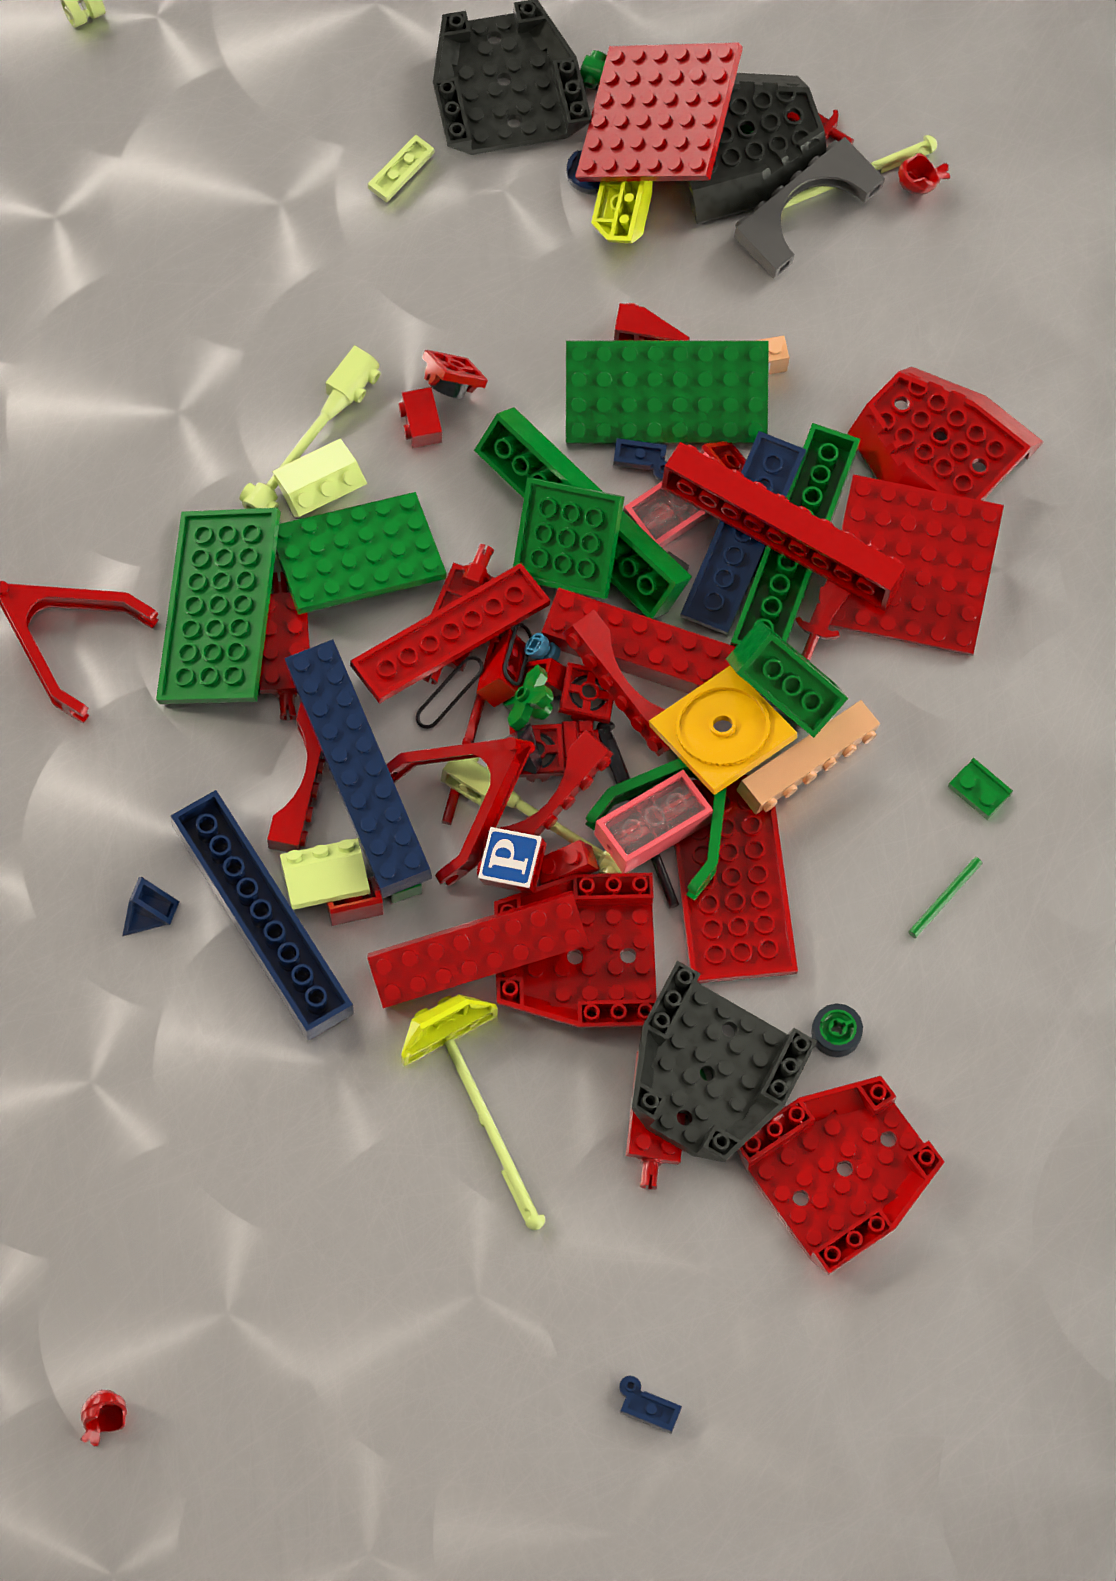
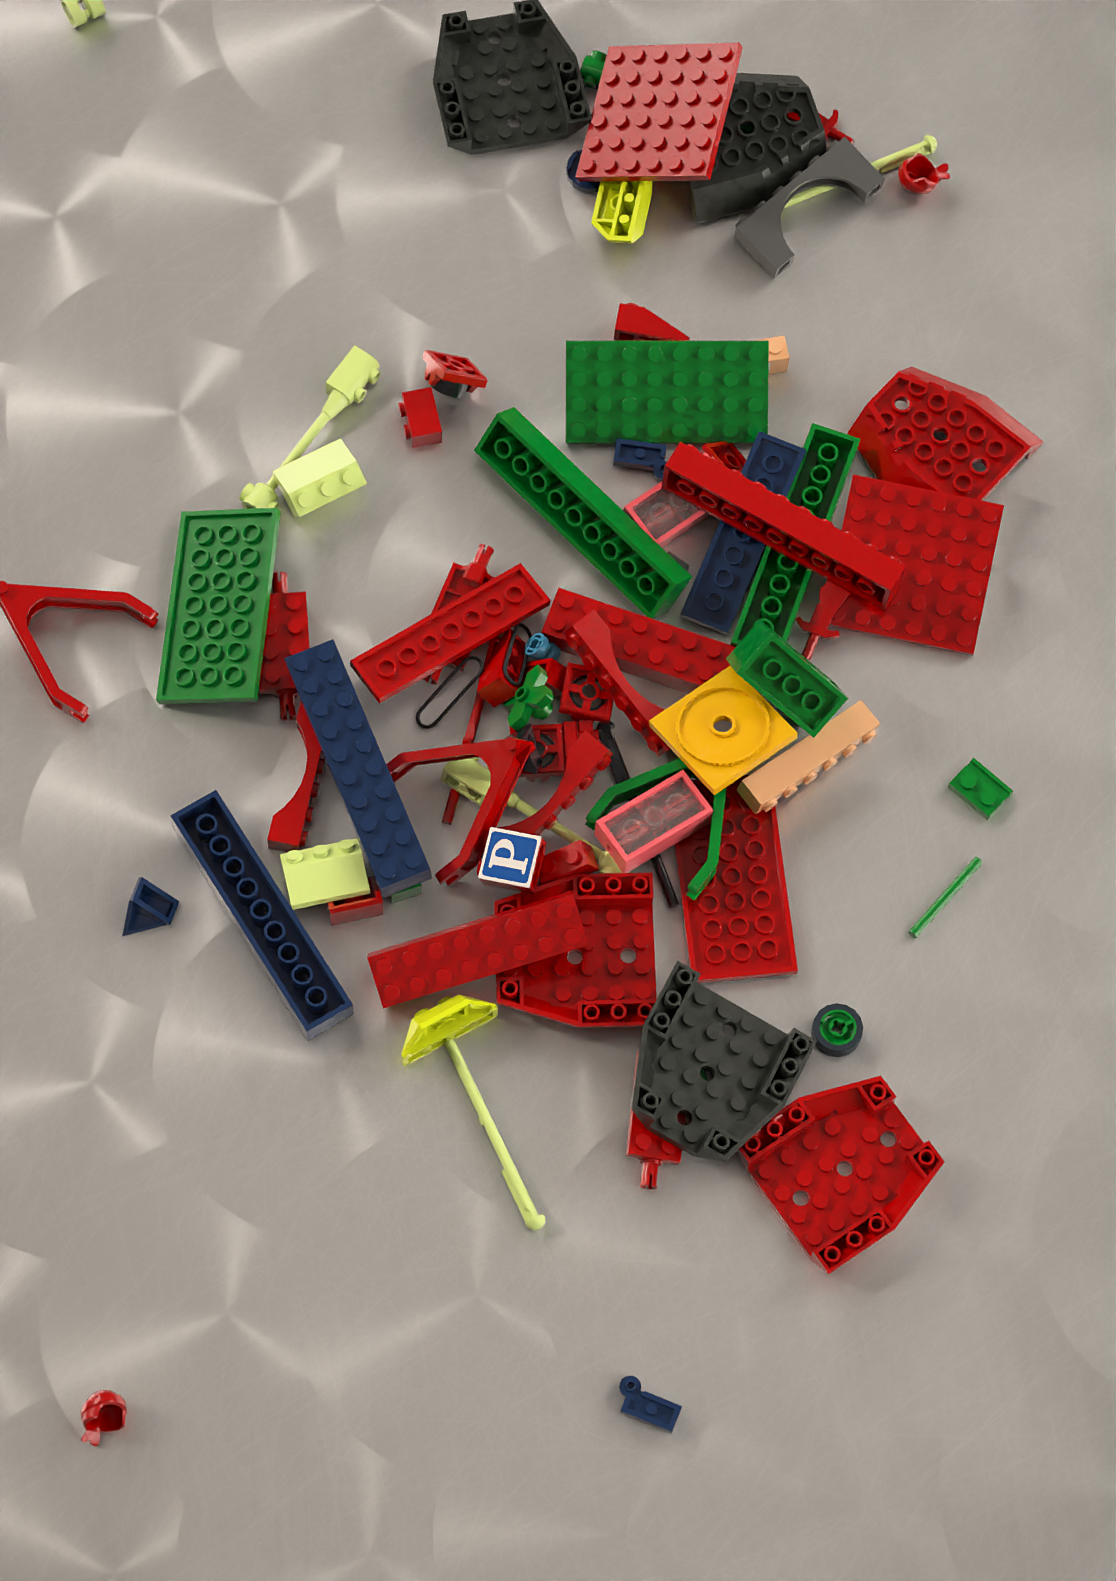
green plate [276,492,447,615] -> none
yellowish green plate [368,135,434,203] -> none
green plate [513,477,625,599] -> none

